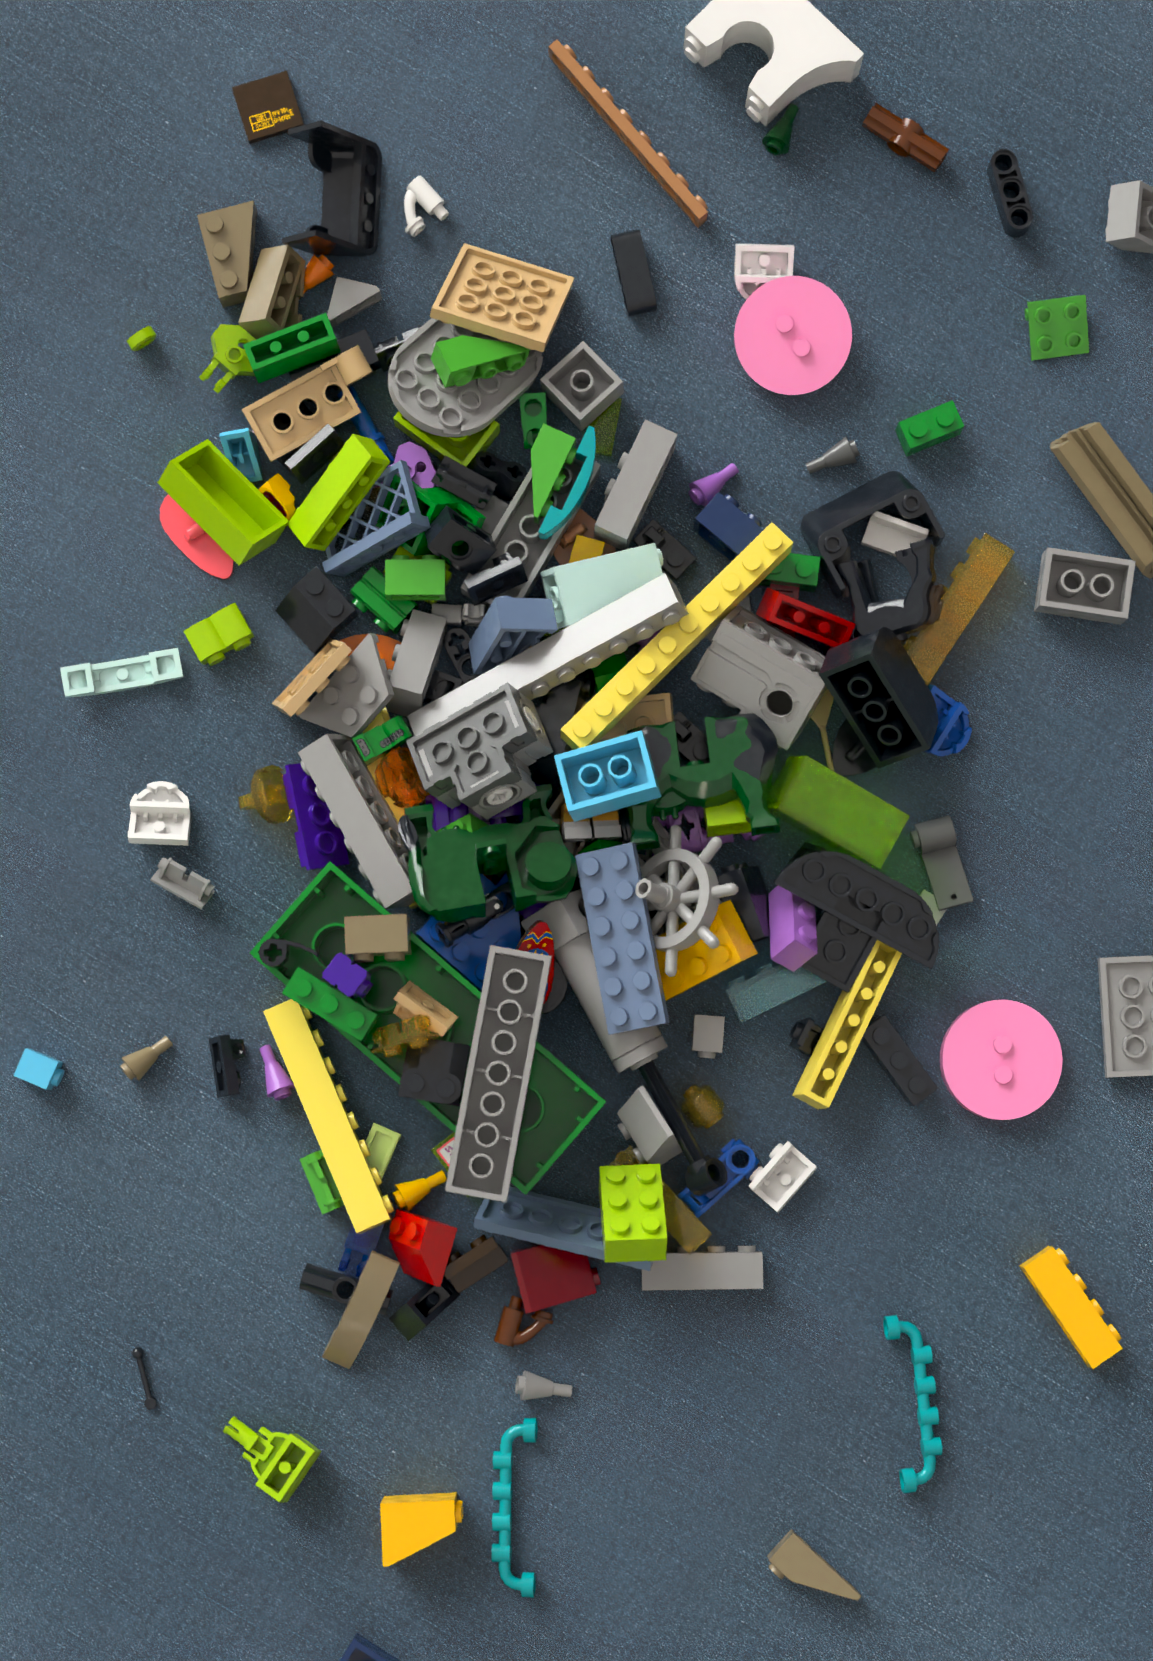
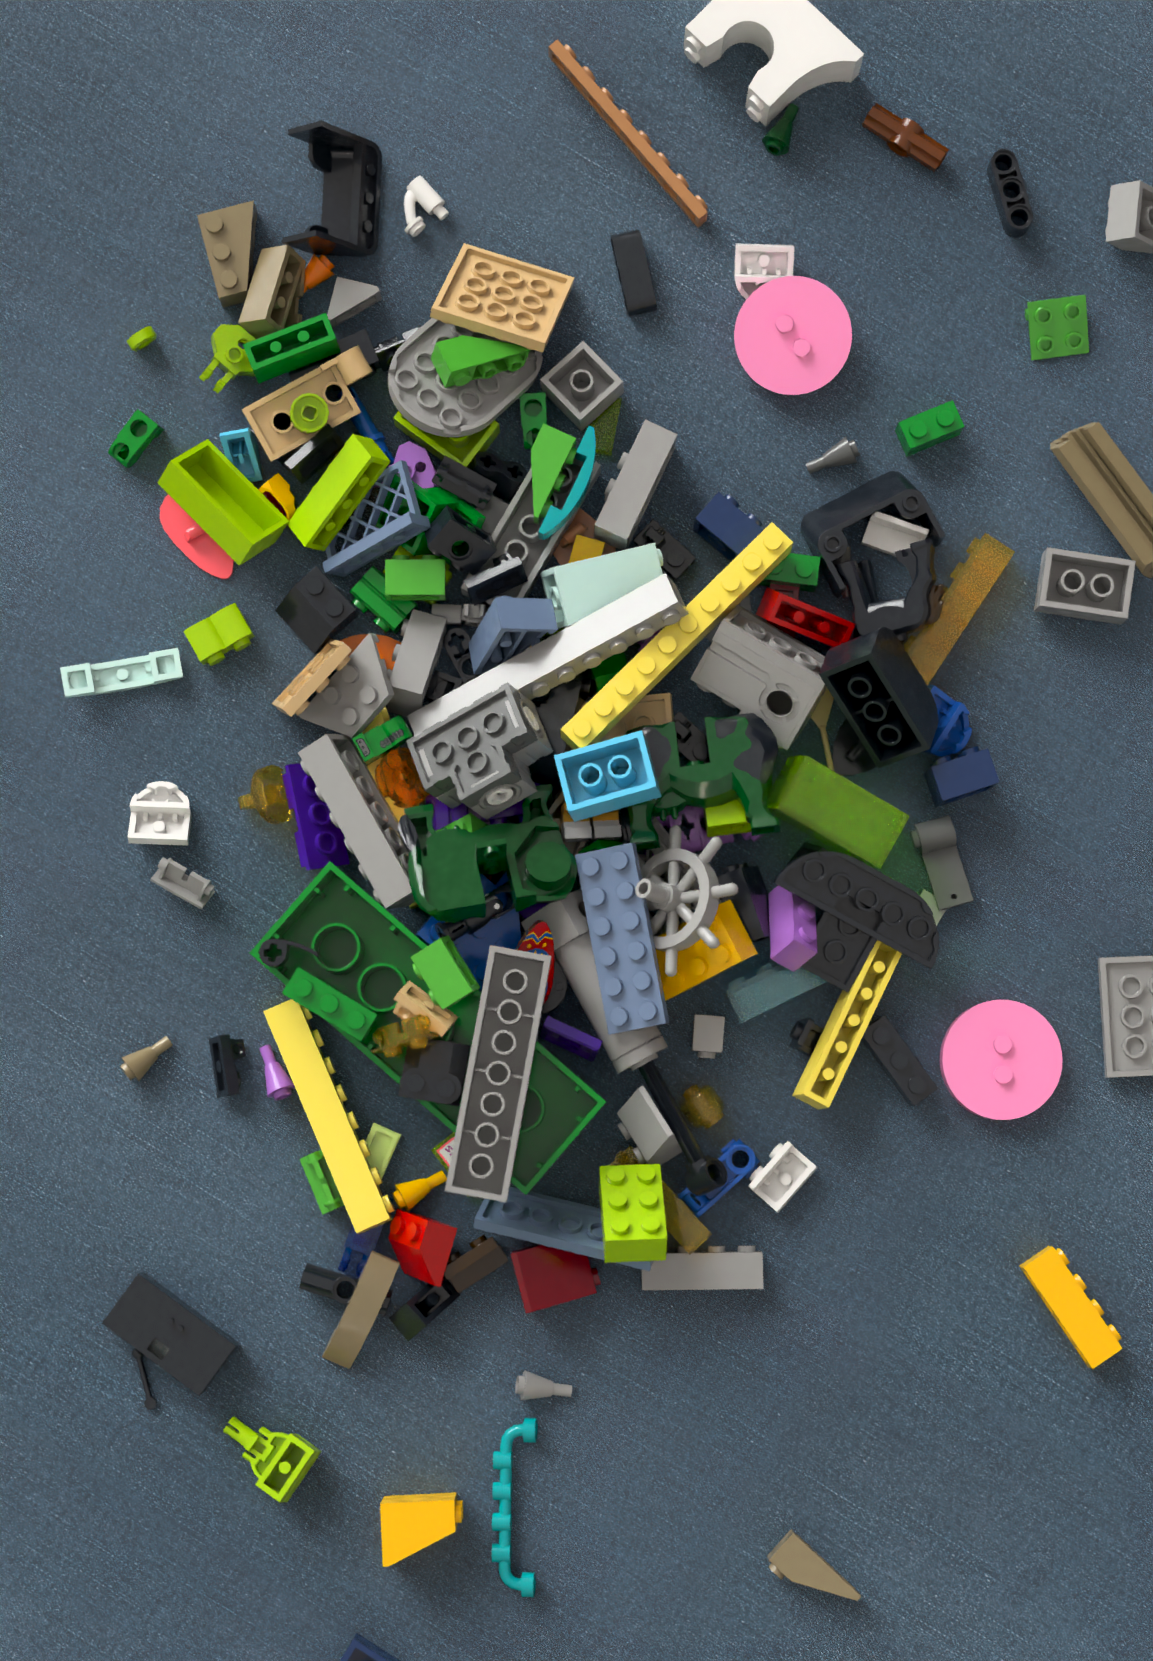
medium azure brick [13,1048,64,1090] -> none
dark brown tile [232,71,304,144] -> none
dark purple brick [322,952,373,999] -> none
dark tan brick [344,914,412,963] -> none
reddish brown plant [494,1295,554,1347] -> none
medium lavender cone [689,463,739,507] -> none
teal bar [883,1315,942,1493] -> none
none -> black brick [102,1272,240,1396]
none -> green leg [108,409,164,468]
none -> lime wheel [289,393,329,434]
none -> bright green brick [411,936,481,1010]
none -> dark purple tile [539,1016,603,1062]
none -> dark blue brick [924,746,1000,808]

